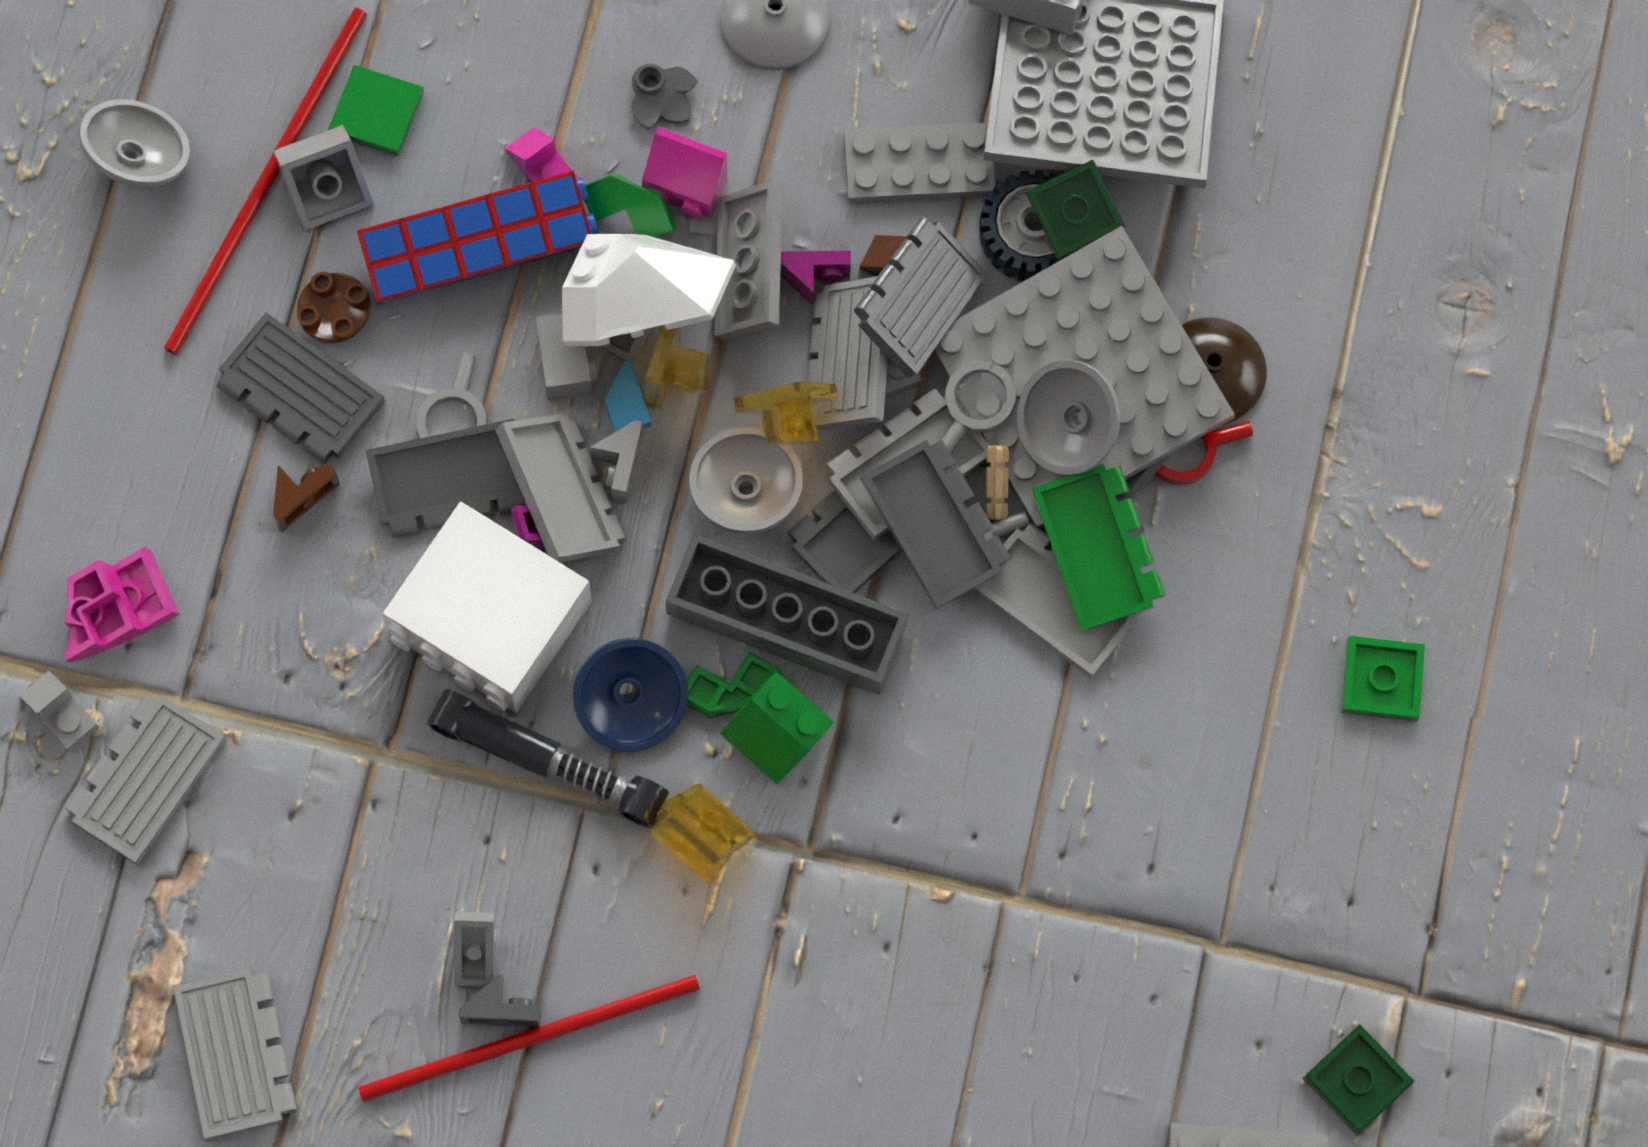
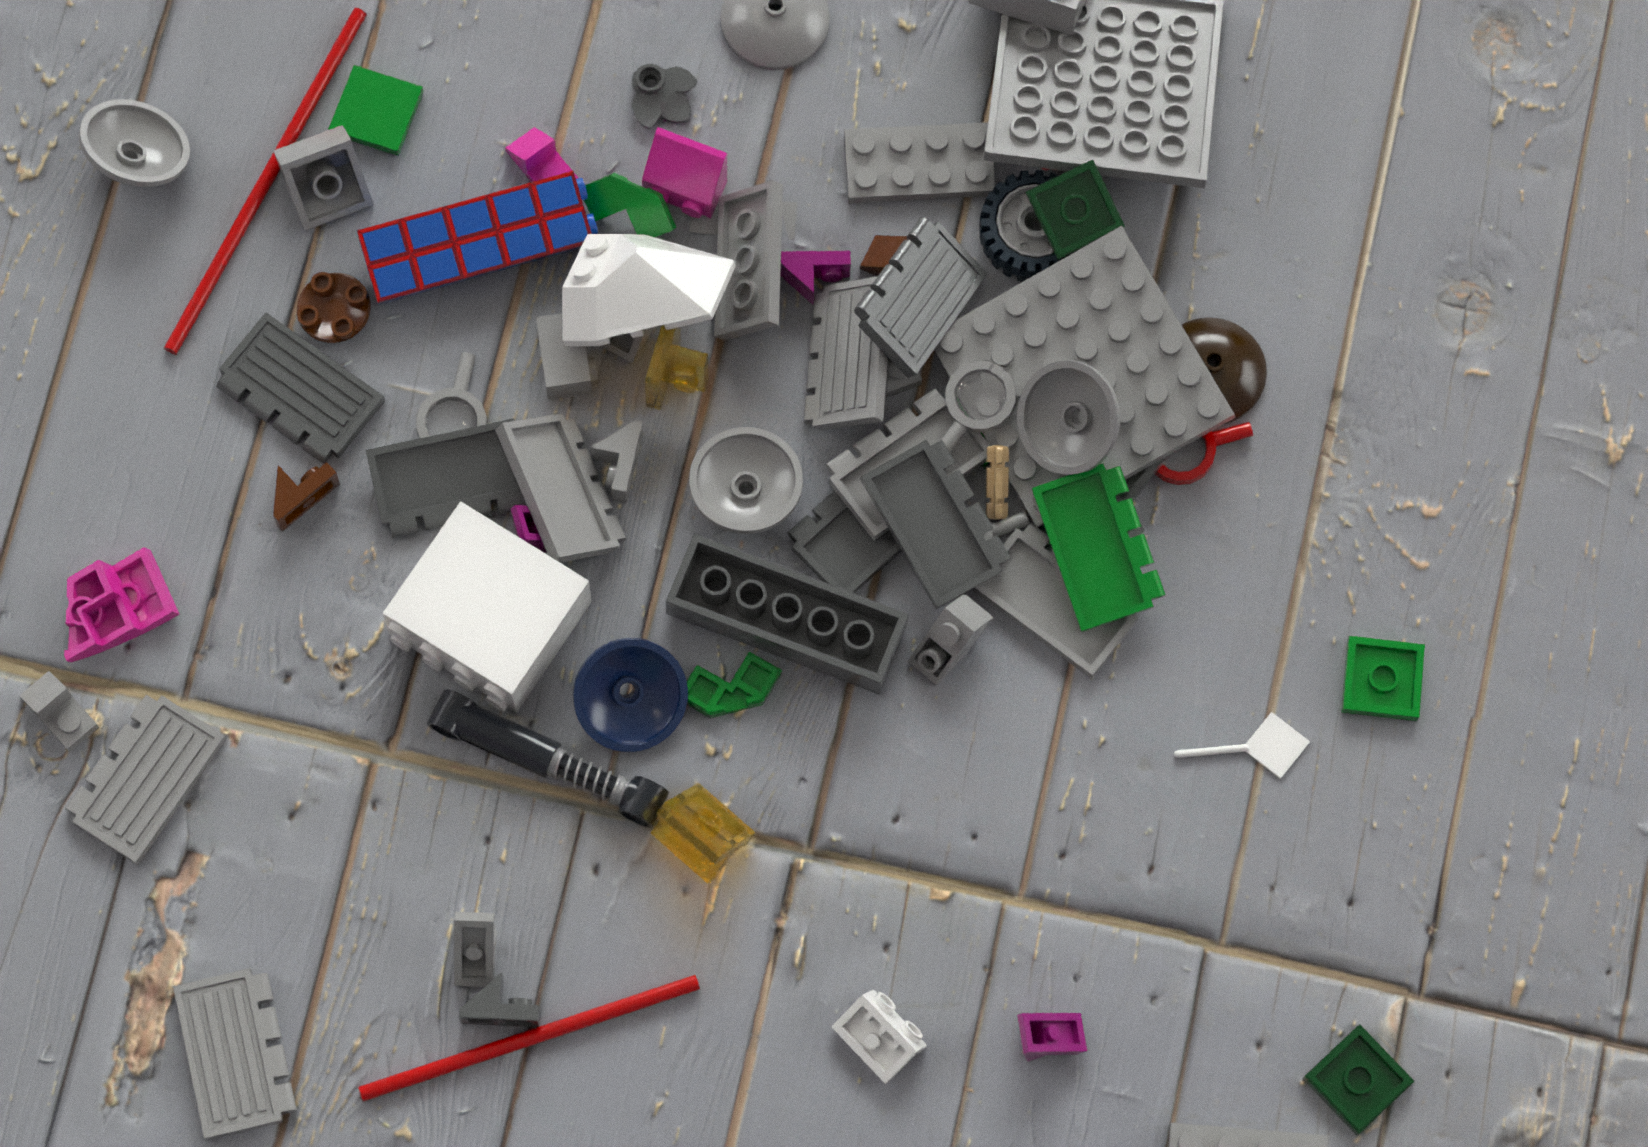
dark azure tile [604,360,652,432] -> none
green slope [719,671,834,784] -> none
clear yellow bracket [733,382,838,445] -> none
none -> white bracket [831,990,927,1084]
none -> light grey slope [908,593,993,686]
none -> magenta slope [1017,1013,1087,1061]
none -> white piece [1174,712,1310,779]

